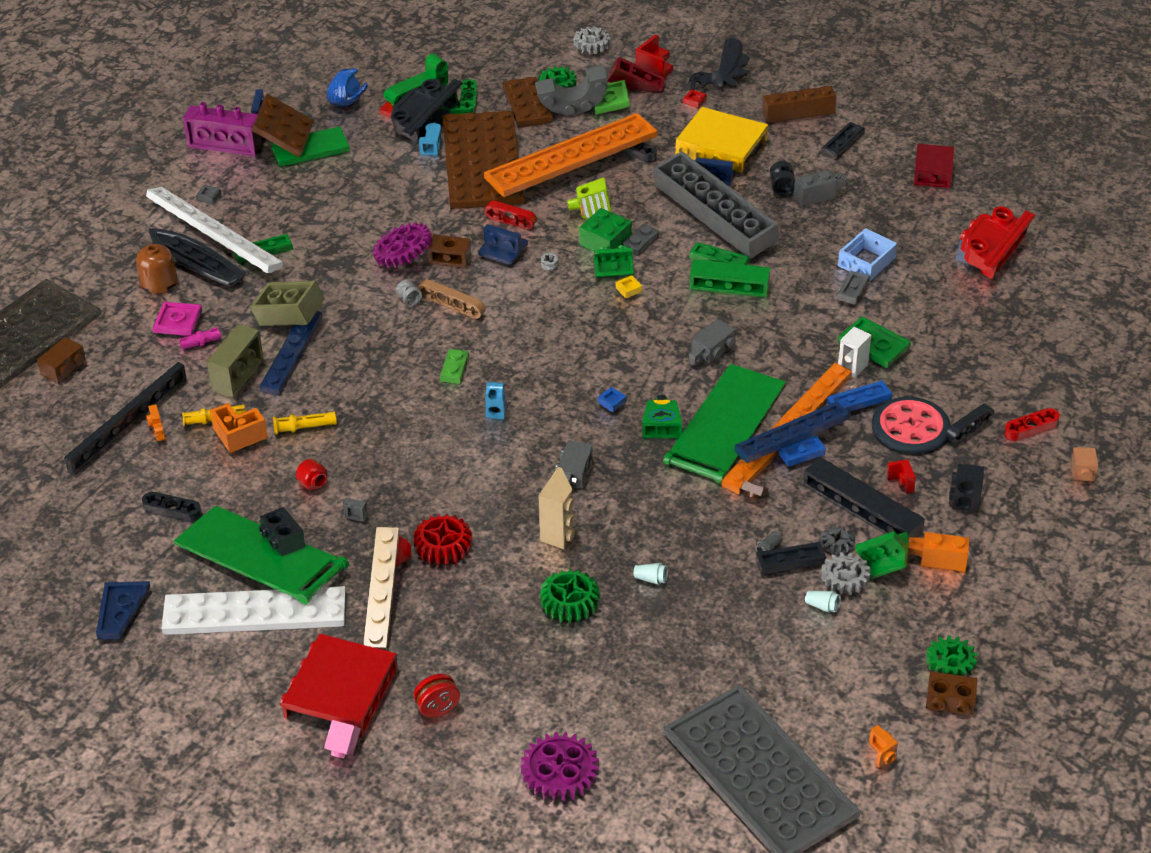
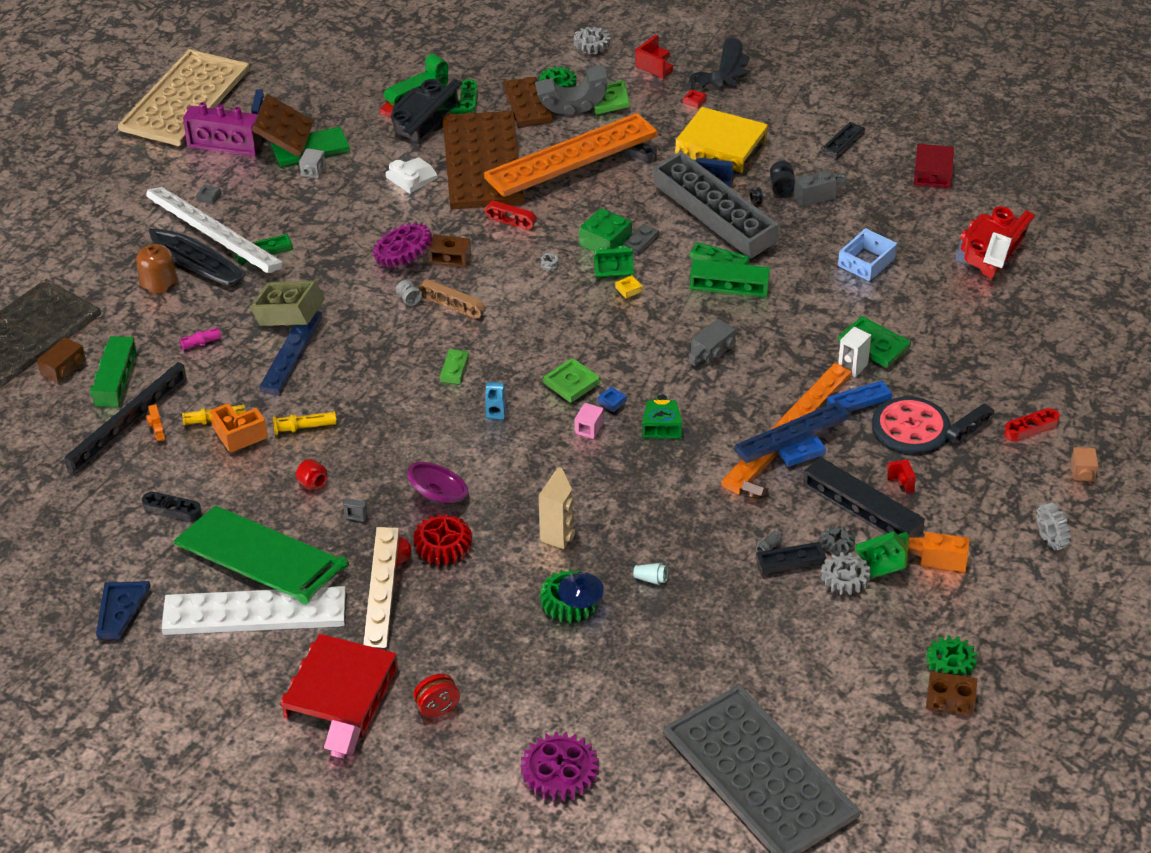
dark pink plate [153,302,203,336] -> none
olive brick [207,324,264,398] -> none
black brick [259,507,305,556] -> none
blue hair [326,68,368,107] -> none
dark azure leg [419,123,442,155] -> none
dark blue bracket [478,224,528,265] -> none
dark grey hinge [554,440,593,489] -> none
lime torso [567,178,612,219] -> none
dark red slope [607,57,665,92] -> none
green flag [663,364,786,484] -> none
reddish brown brick [762,86,837,123] -> none
light aqua cone [805,590,841,613] -> none
dark grey plate [837,271,869,305] -> none
orange bracket [869,724,898,769] -> none
black brick [949,464,984,512] -> none
none -> green brick [90,336,137,407]
none -> tan plate [118,49,250,147]
none -> light grey brick [299,148,326,178]
none -> white slope [386,158,438,194]
none -> magenta dish [407,462,468,503]
none -> bright green plate [543,358,600,403]
none -> clear blue dish [558,572,604,608]
none -> bright pink brick [575,403,604,439]
none -> black bush [749,187,763,205]
none -> white tile [983,232,1012,268]
none -> light grey gear [1036,502,1071,550]

